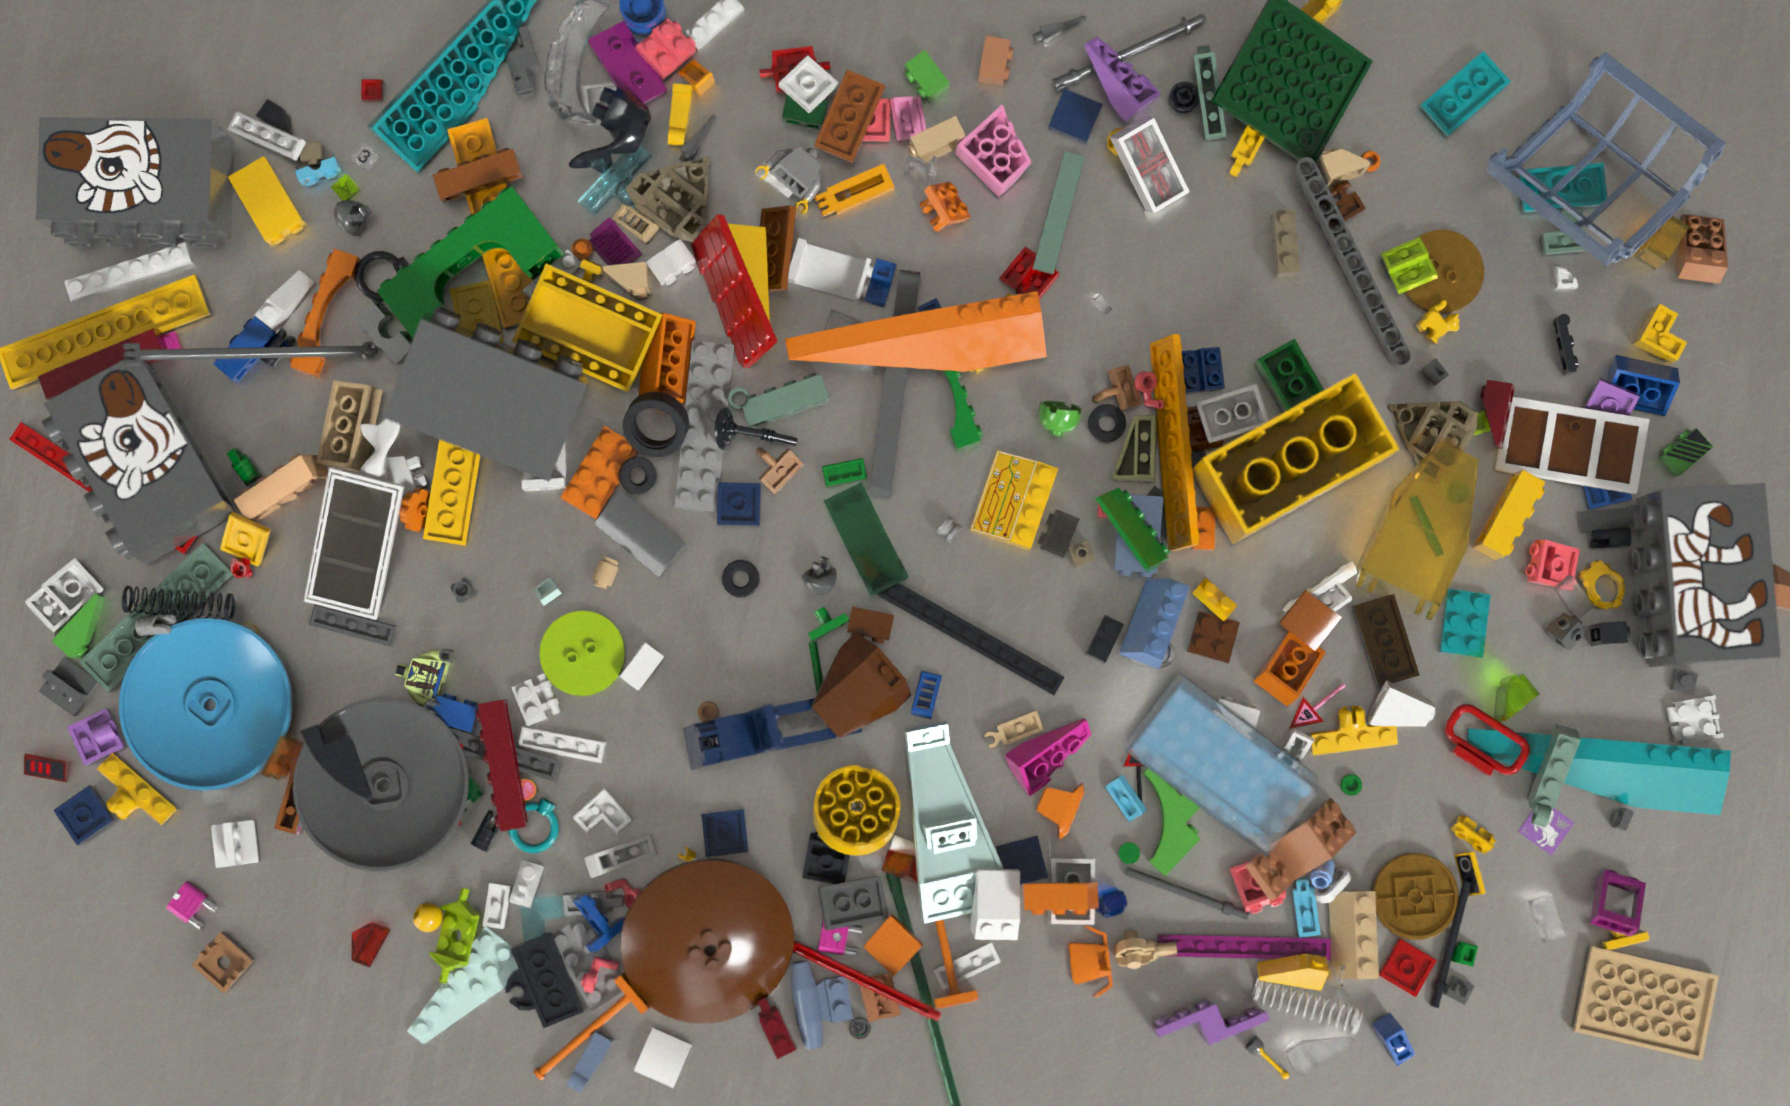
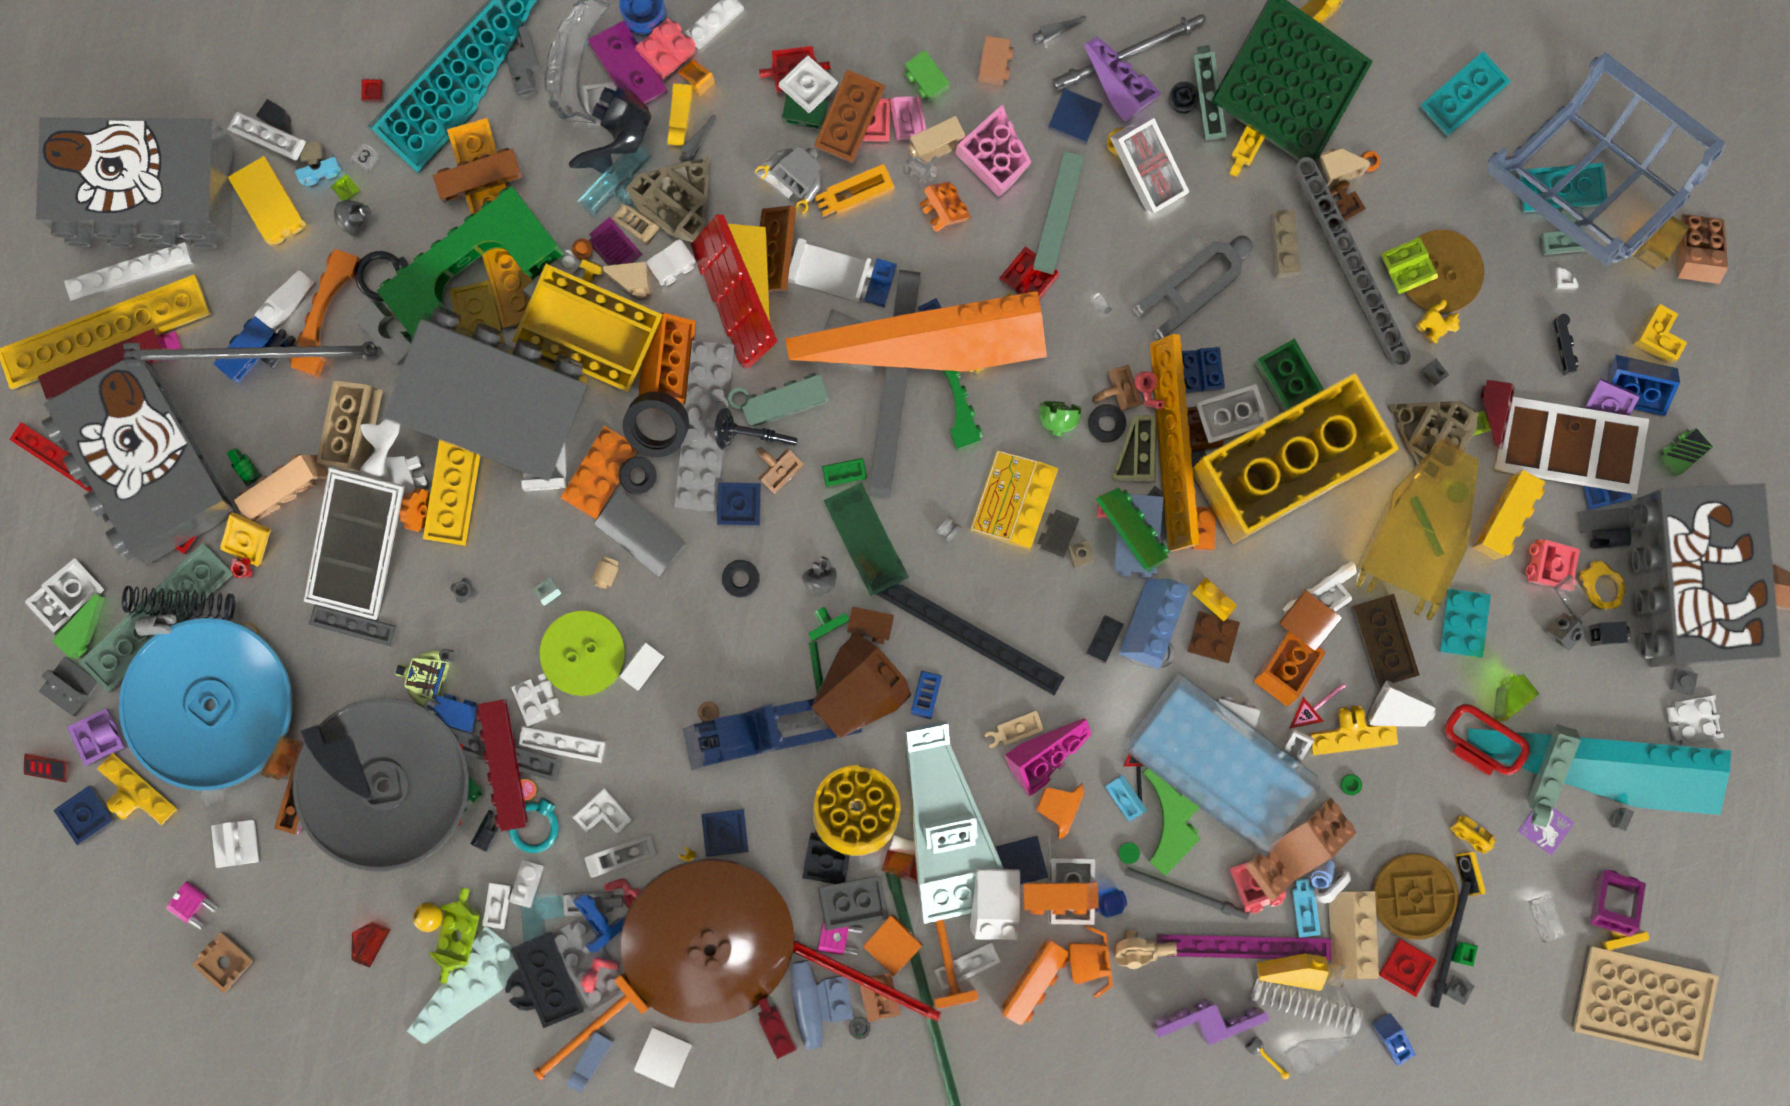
none -> orange slope [1000,937,1070,1025]
none -> dark grey piece [1132,235,1253,340]

